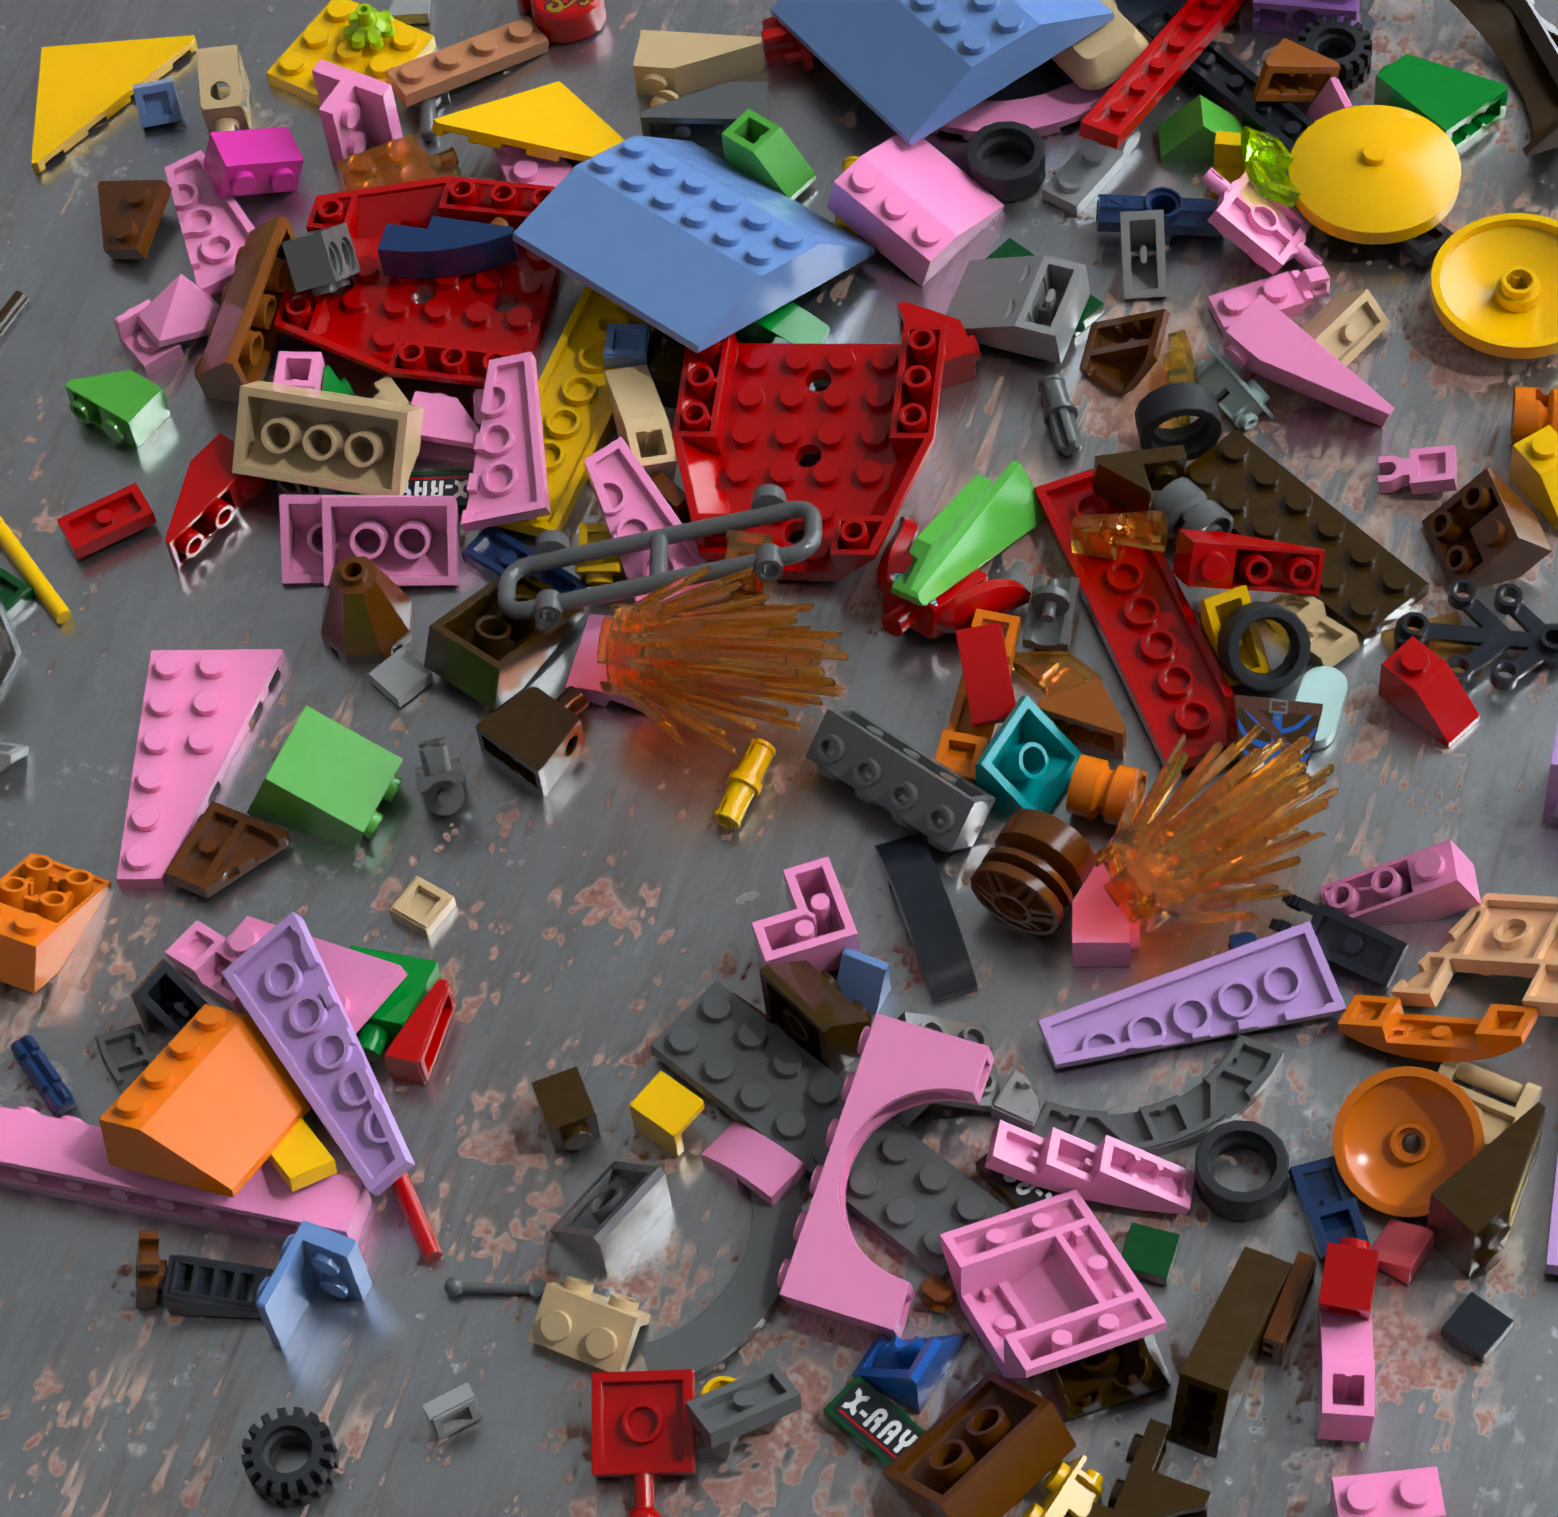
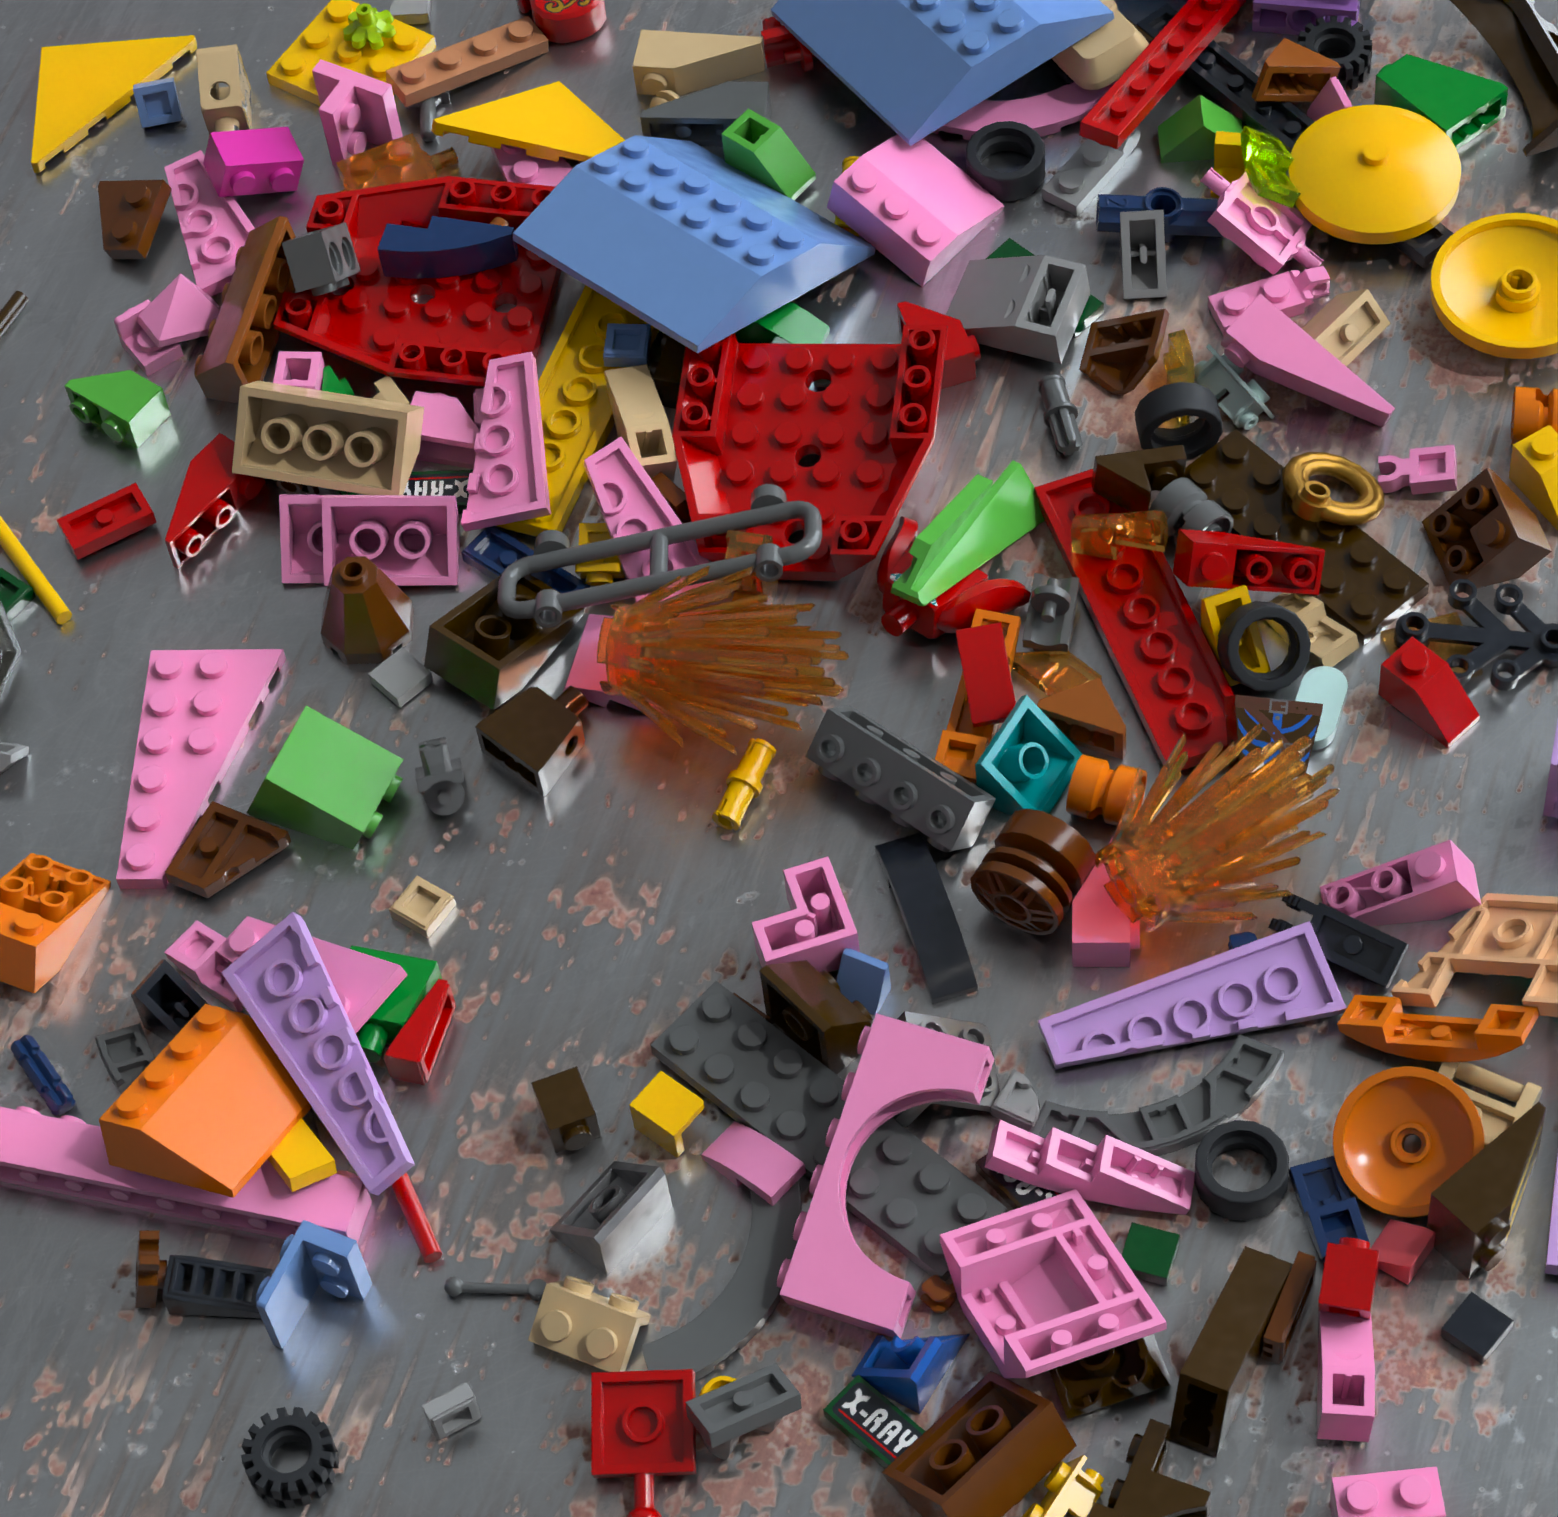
none -> pearl gold piece [1282,452,1384,525]

